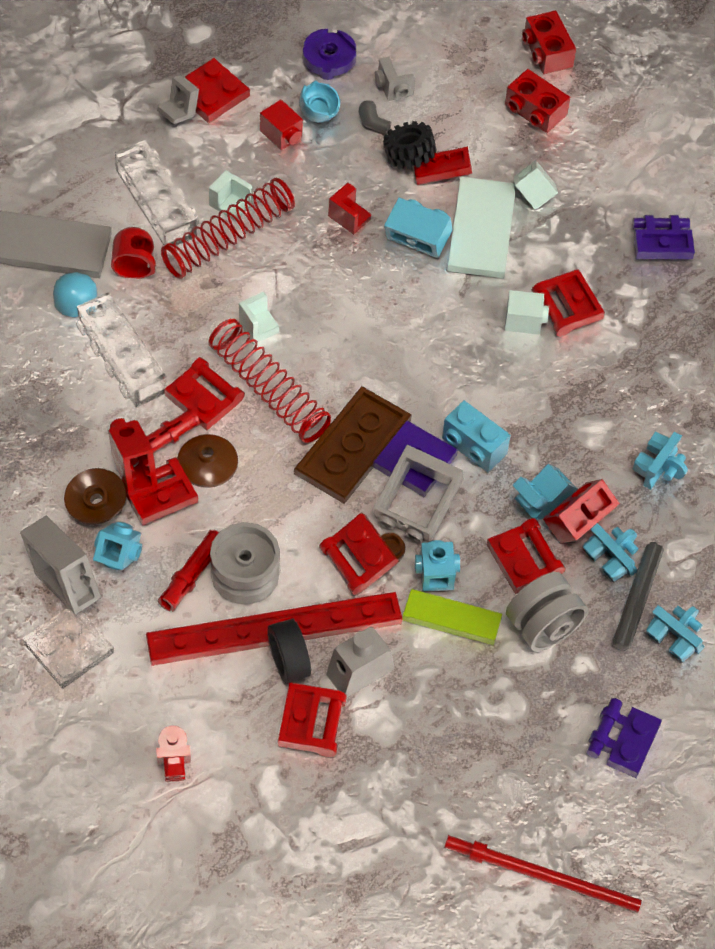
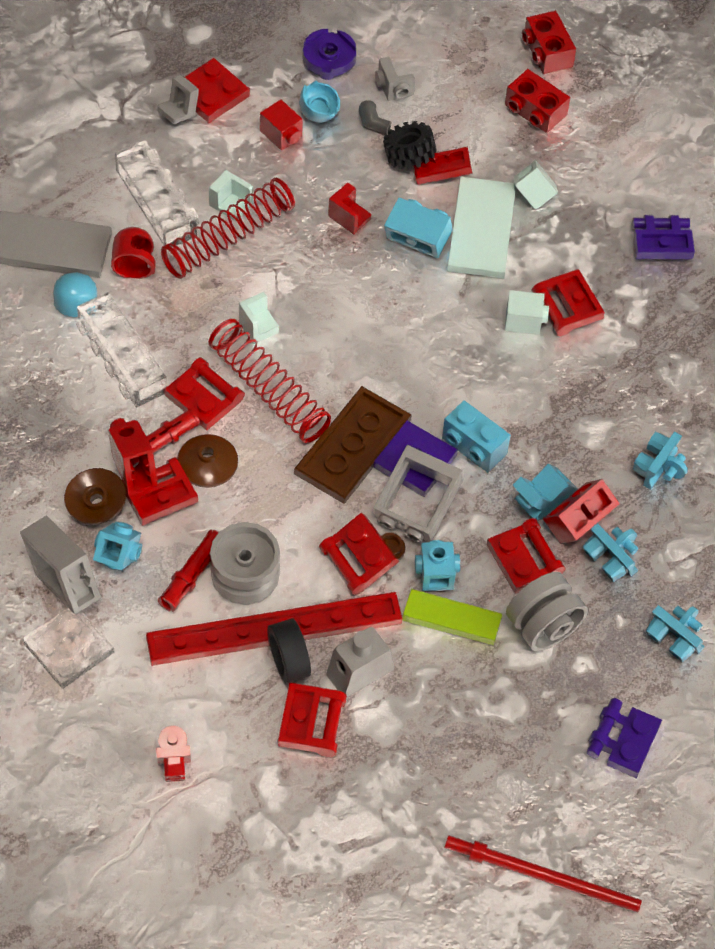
dark grey axle [613,542,664,651] -> none

